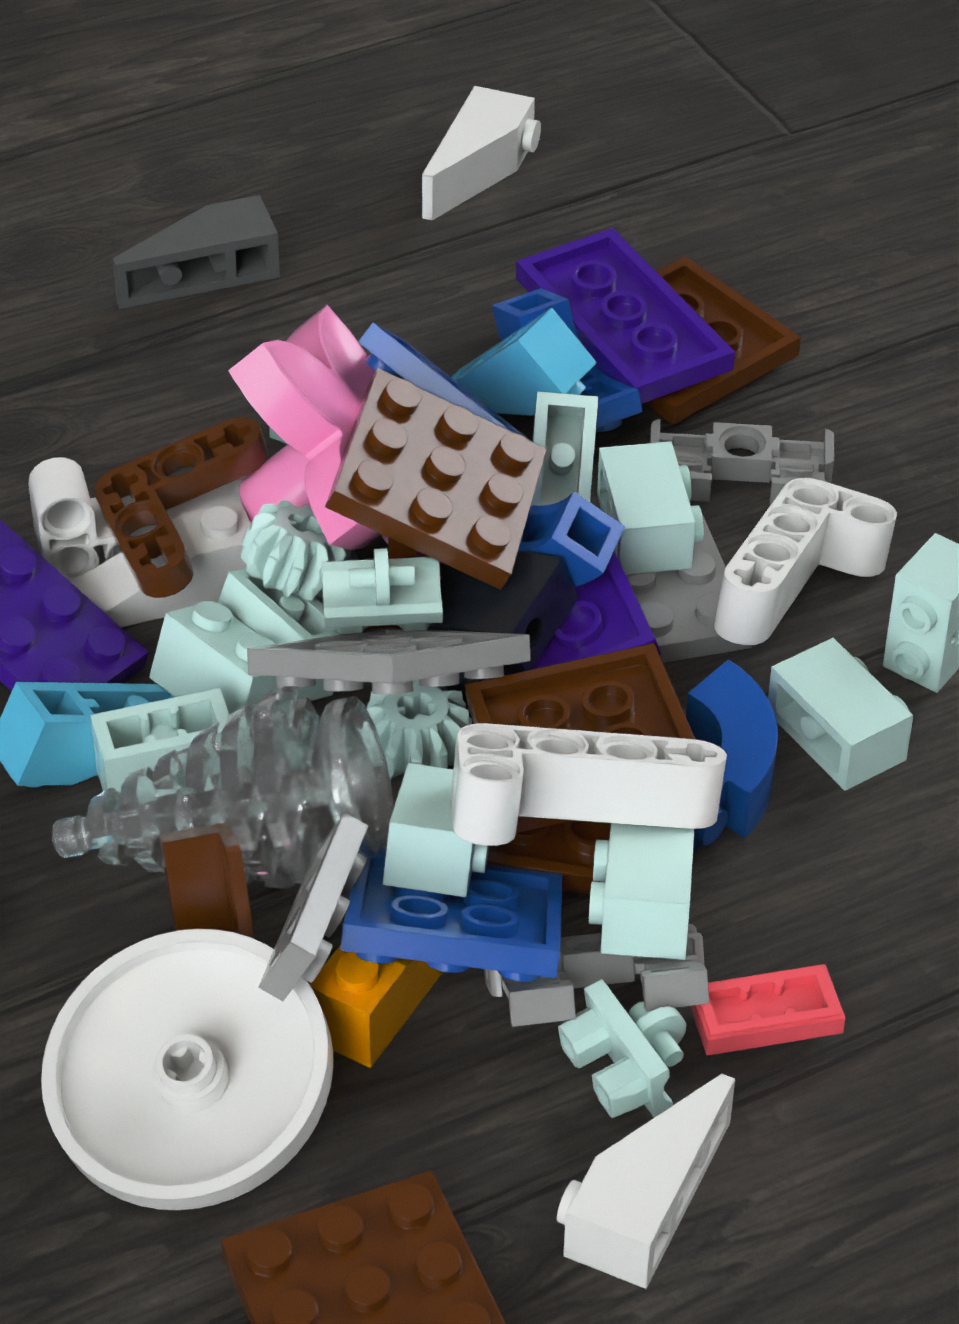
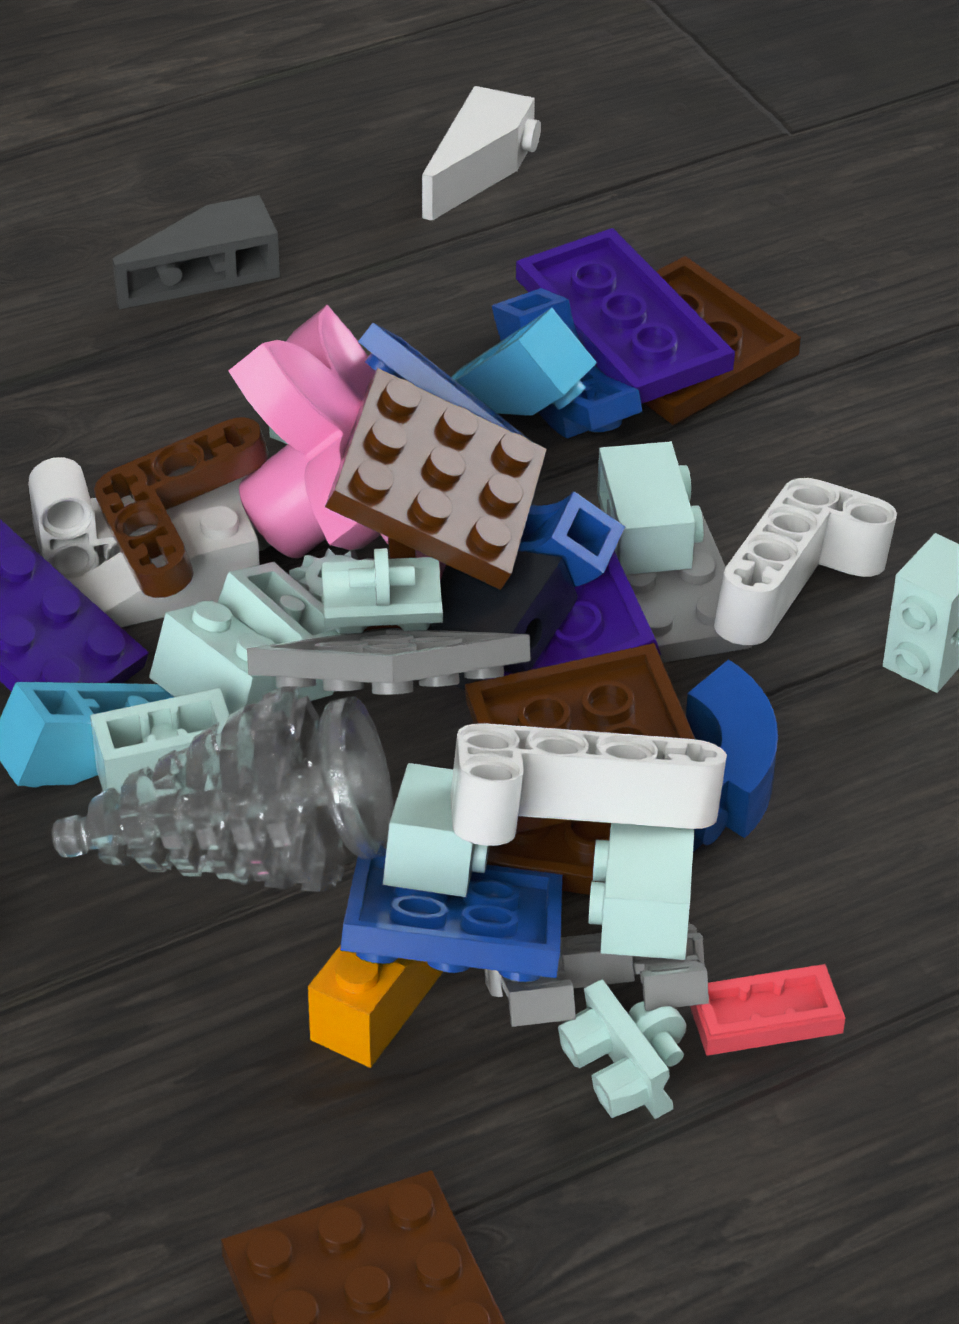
white dish [41,929,333,1210] -> none
reddish brown panel [159,822,255,939] -> none
light aqua gear [240,500,351,601] -> none
light grey plate [258,812,368,1002] -> none
light aqua gear [361,680,472,779] -> none
light aqua brick [531,392,598,506] -> none
white slope [557,1074,735,1289] -> none
light grey piece [650,419,834,505] -> none
light aqua brick [768,638,913,791] -> none

